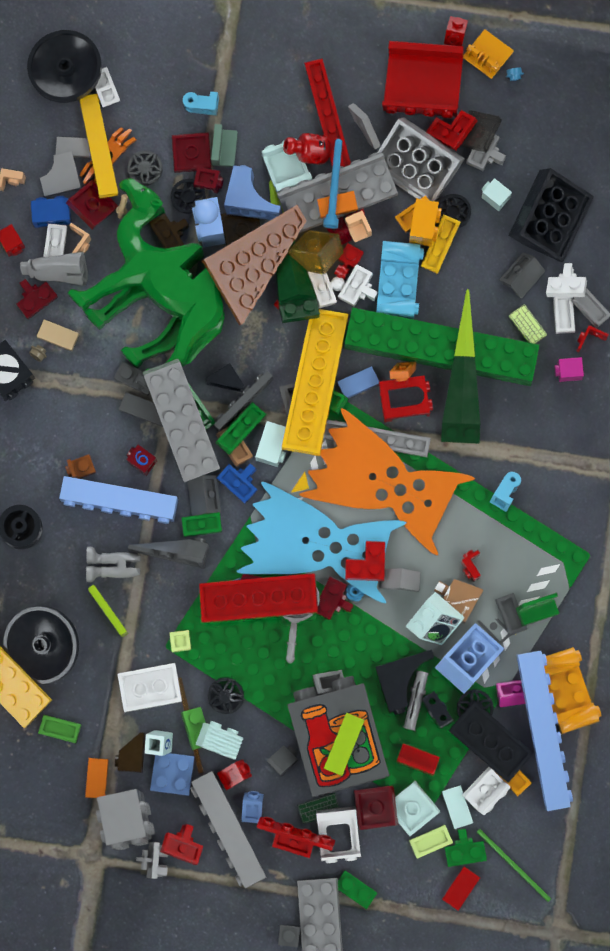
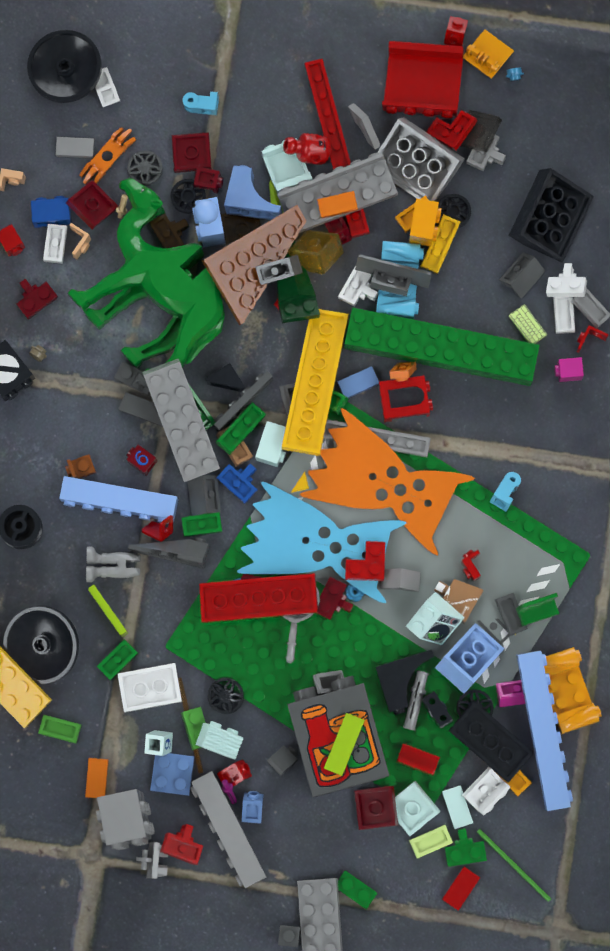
light grey piece [20,252,88,286] -> none
tan tile [37,320,79,351] -> none
light grey tile [40,151,81,197] -> none
yellow tile [79,94,118,198] -> none
dark brown slope [115,732,146,773] -> none
yellowish green tile [170,630,191,653] -> none
sand green panel [211,124,238,167] -> none
red bracket [257,817,335,858] -> none
dark green tile [297,793,339,824] -> none
white plate [307,267,345,308] -> none
white window [316,806,361,863] -> none
dark azure piece [323,139,342,229] -> none
red plate [334,243,364,279] -> none
light nougat panel [345,211,372,243] -> none
dark green plate [441,289,481,444] -> none
light aqua brick [482,178,512,211] -> none
none -> green plate [97,639,139,681]
none -> red bracket [141,515,173,542]
none -> magenta piece [222,780,237,804]
none -> dark grey slope [255,255,303,285]
none -> dark grey bracket [355,254,432,297]

